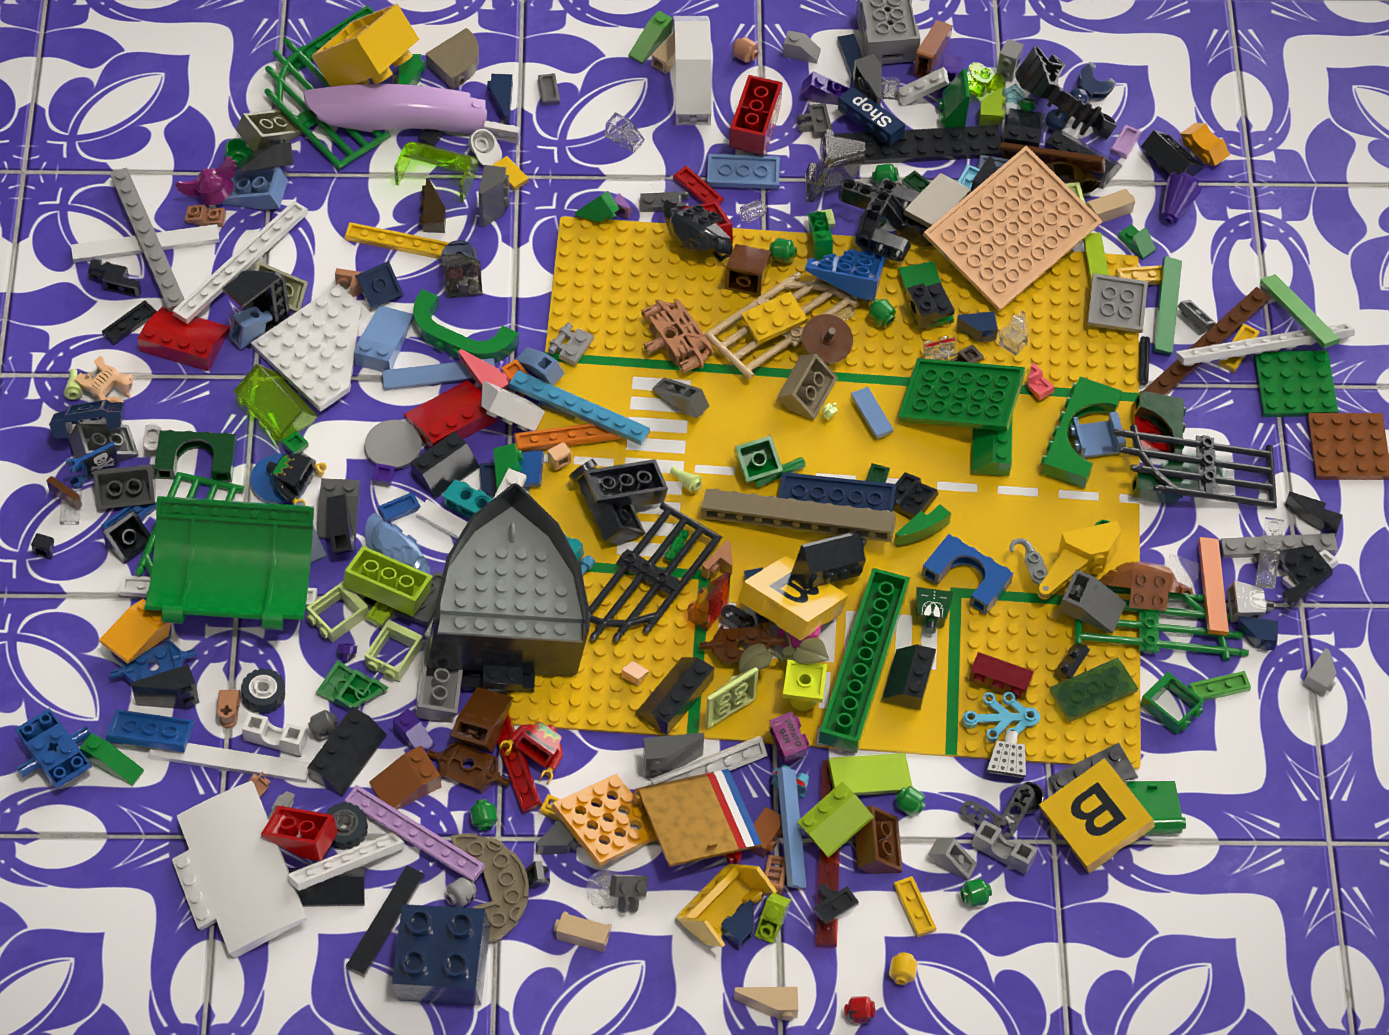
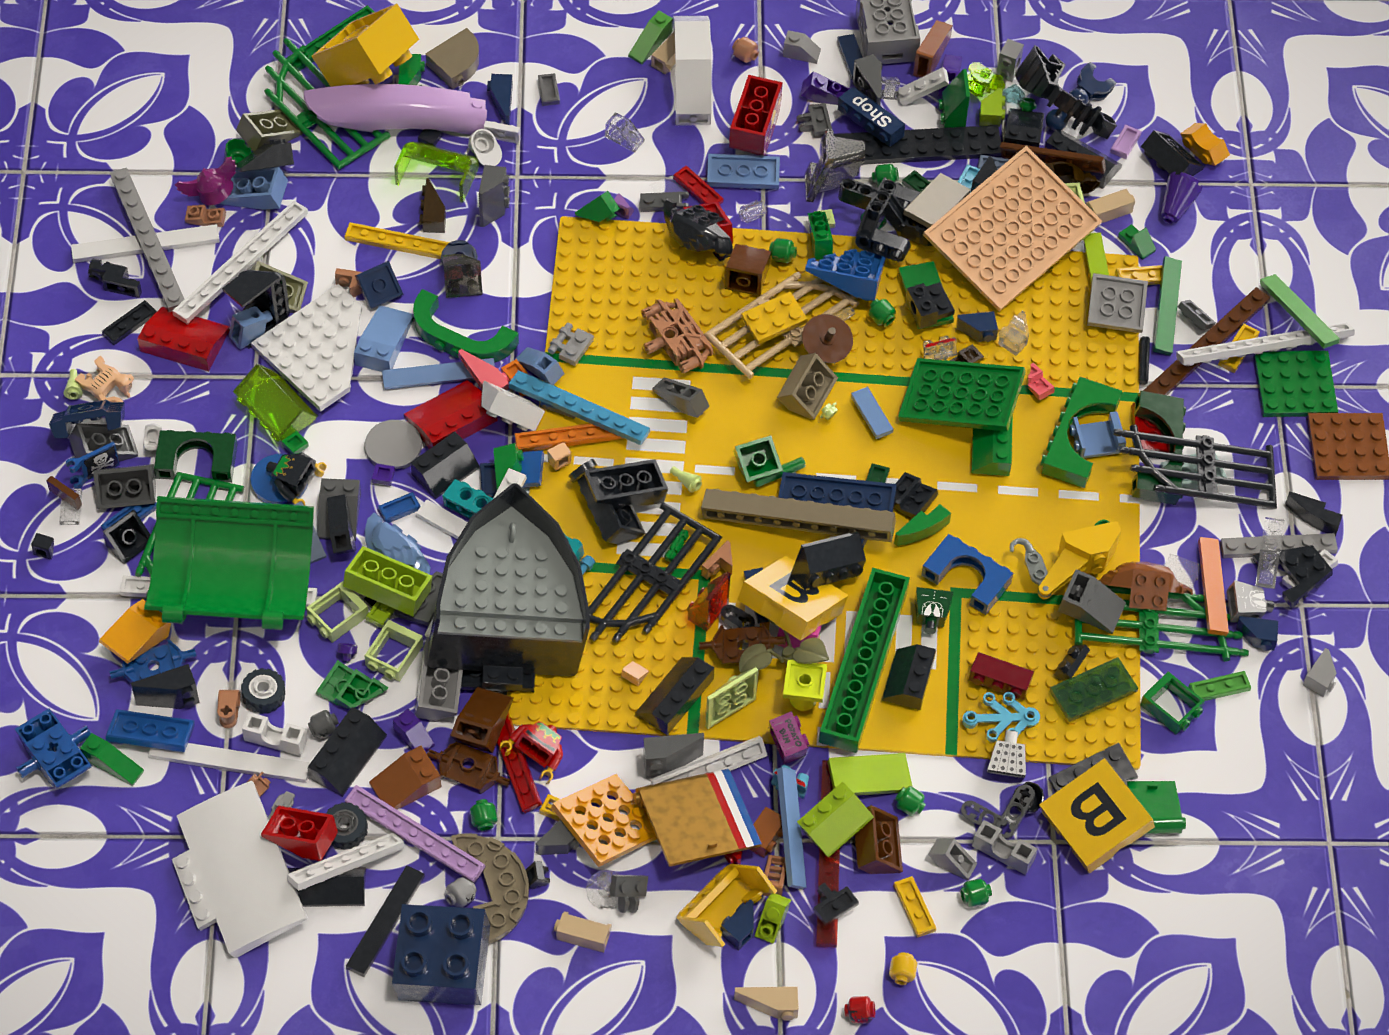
yellow tile [493,156,529,191] -> none

